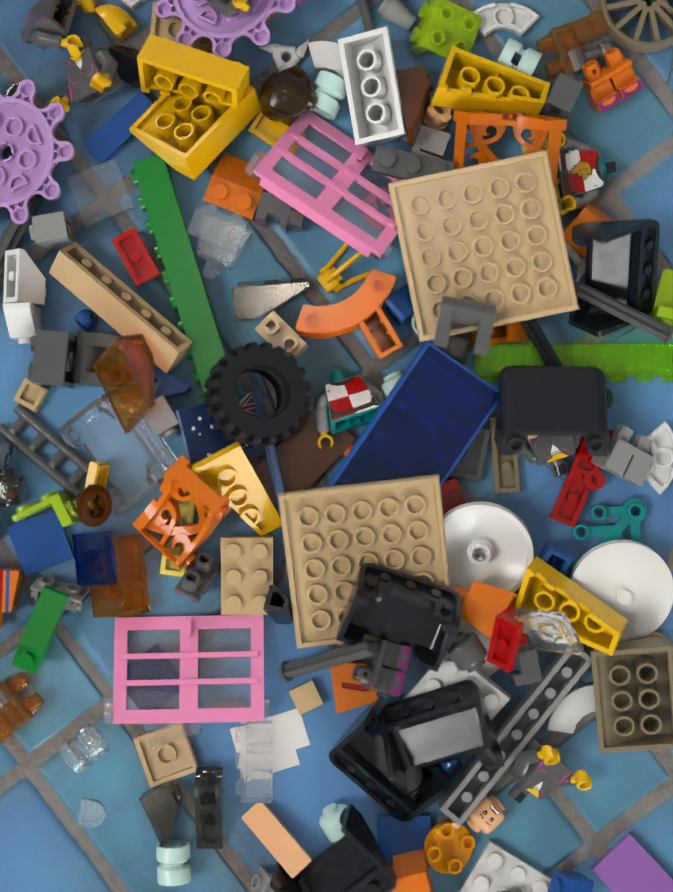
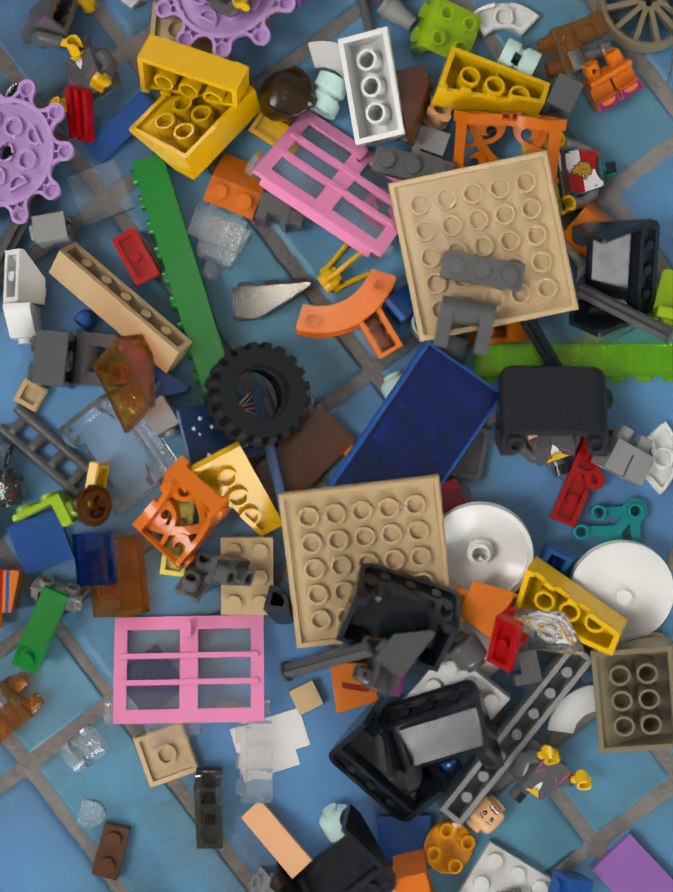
yellow brick [94,4,140,42] -> none
black brick [108,45,141,88] -> none
clear smoke slope [139,781,183,846] -> none
light aqua wheel [156,840,192,886] -> none
tan hips [255,310,308,359] -> none
white piece [258,39,309,71] -> none
torso [315,369,396,449] -> none
dark tan tile [489,415,521,494] -> none
none -> red tile [65,85,95,143]
none -> reddish brown plate [91,820,131,881]
none -> dark grey hips [204,555,255,586]
none -> dark grey slope [374,630,436,678]
none -> dark grey plate [440,250,525,292]

